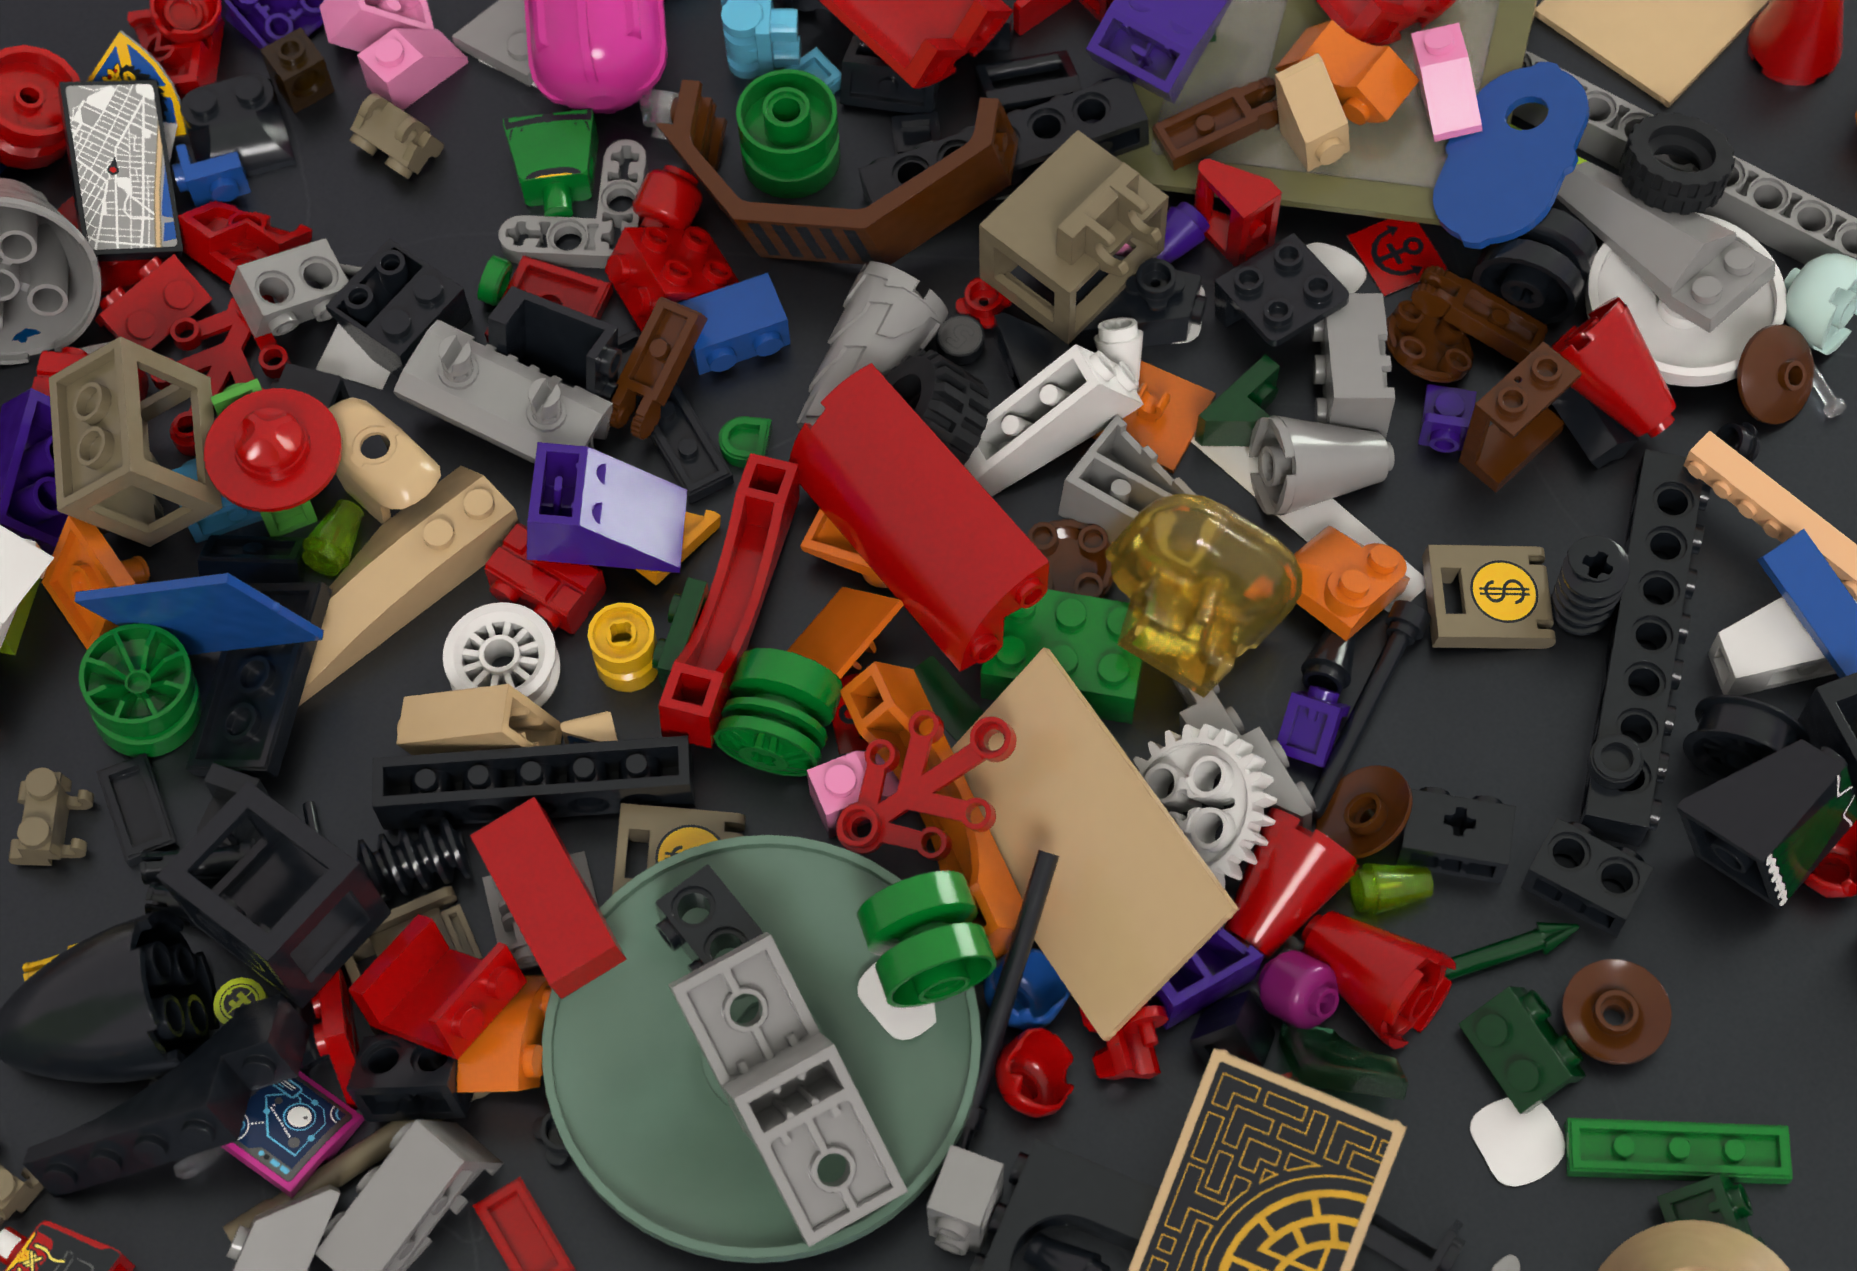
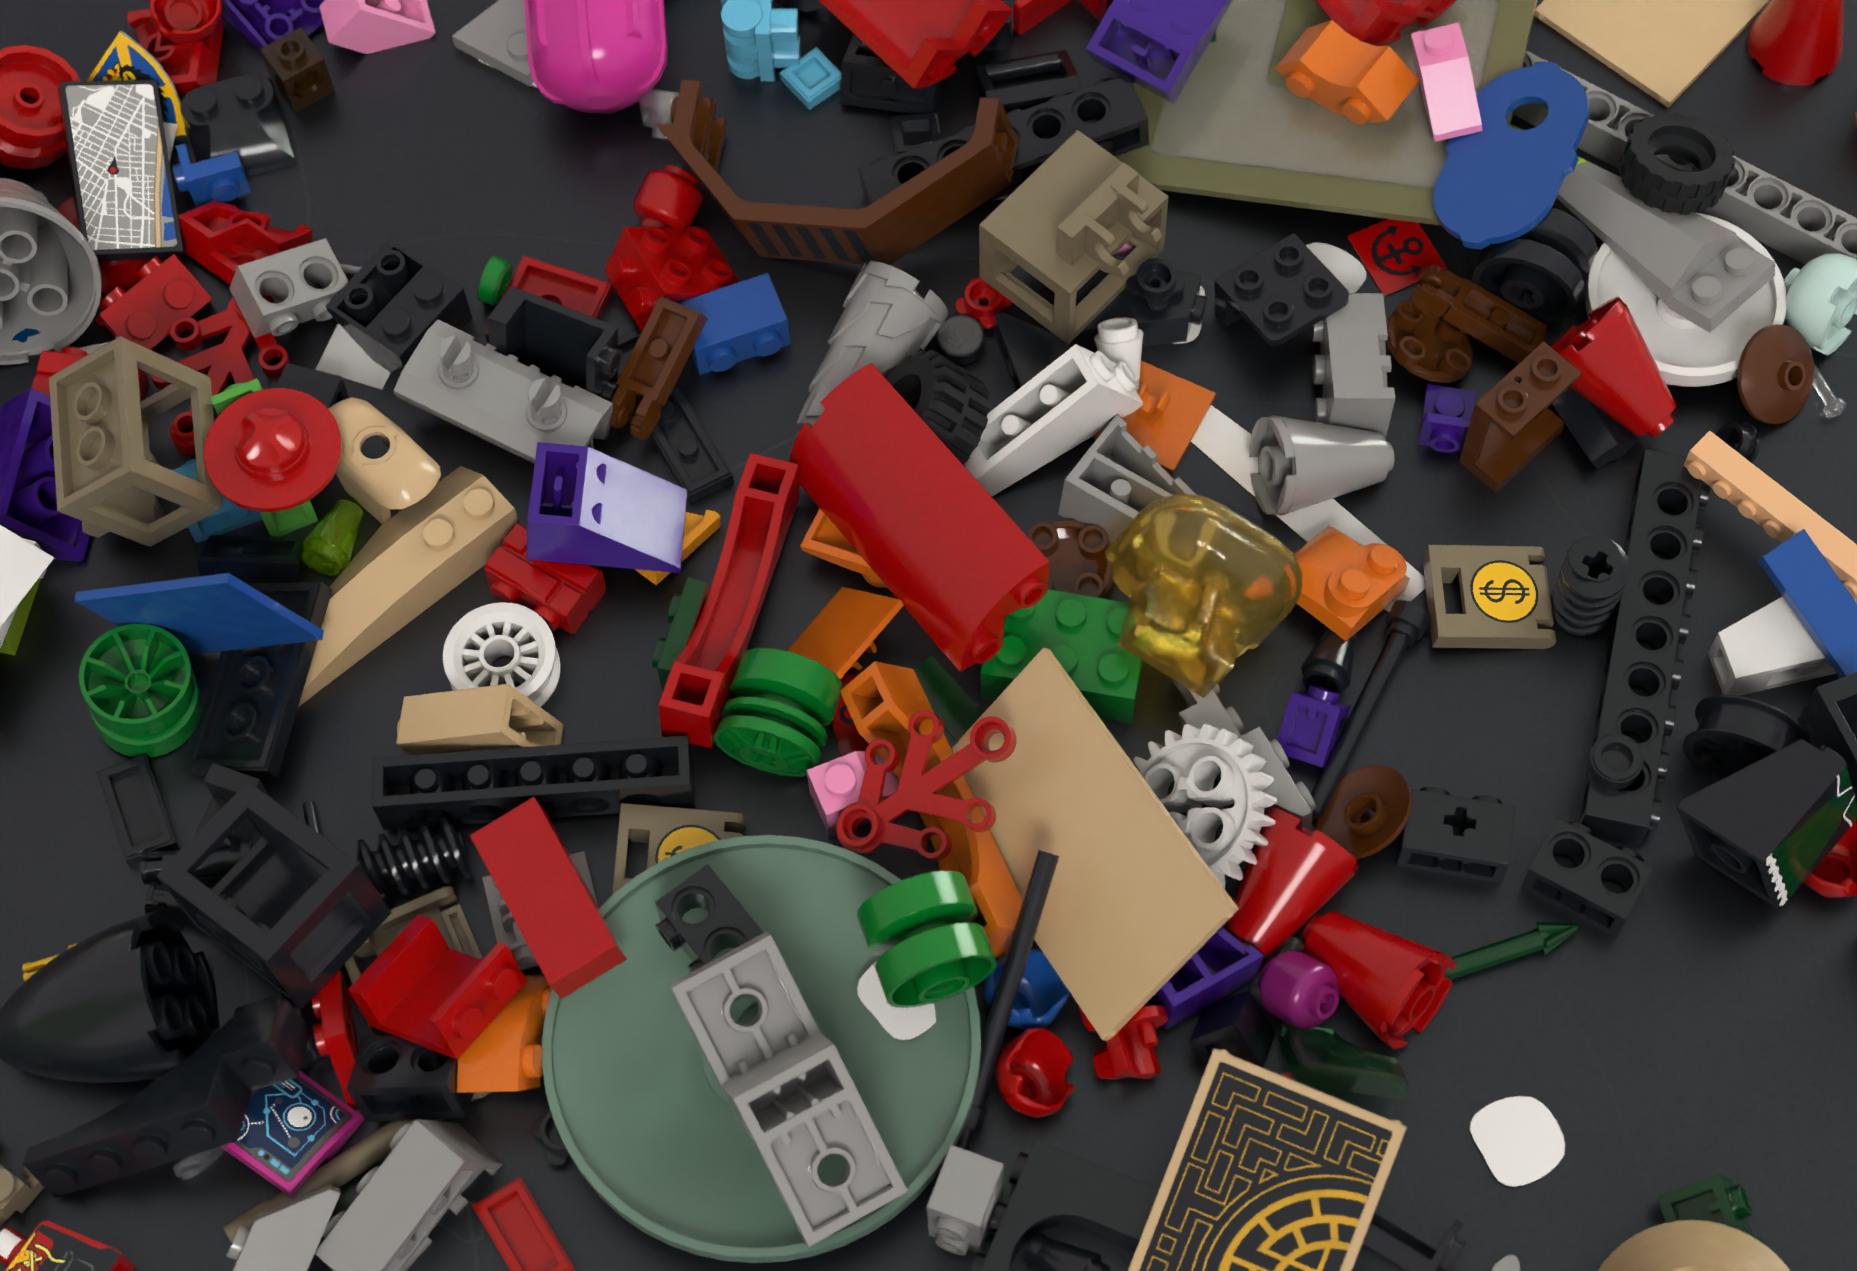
dark tan piece [8,768,94,866] -> none
orange tile [42,516,150,650] -> none
neon yellow tile [213,977,268,1026] -> none
dark tan piece [349,93,444,180] -> none
bright pink slope [357,28,468,111] -> none
light grey beam [498,139,649,268] -> none
green torso [503,108,598,217] -> none
tan slope [560,711,618,744] -> none
yellow wheel [587,602,658,692] -> none
green tile [719,416,772,468] -> none
green wheel [736,69,841,199] -> none
reddish brown hinge [1152,77,1279,171] -> none
dark purple cone [1156,202,1209,264] -> none
red tile [1194,159,1282,267] -> none
dark green slope [1195,354,1280,446] -> none
tan slope [1275,53,1350,172] -> none
clear neon green cone [1350,863,1433,916] -> none
dark green bracket [1458,986,1586,1114] -> none
reddish brown dish [1561,959,1672,1065] -> none
green tile [1564,1118,1793,1184] -> none

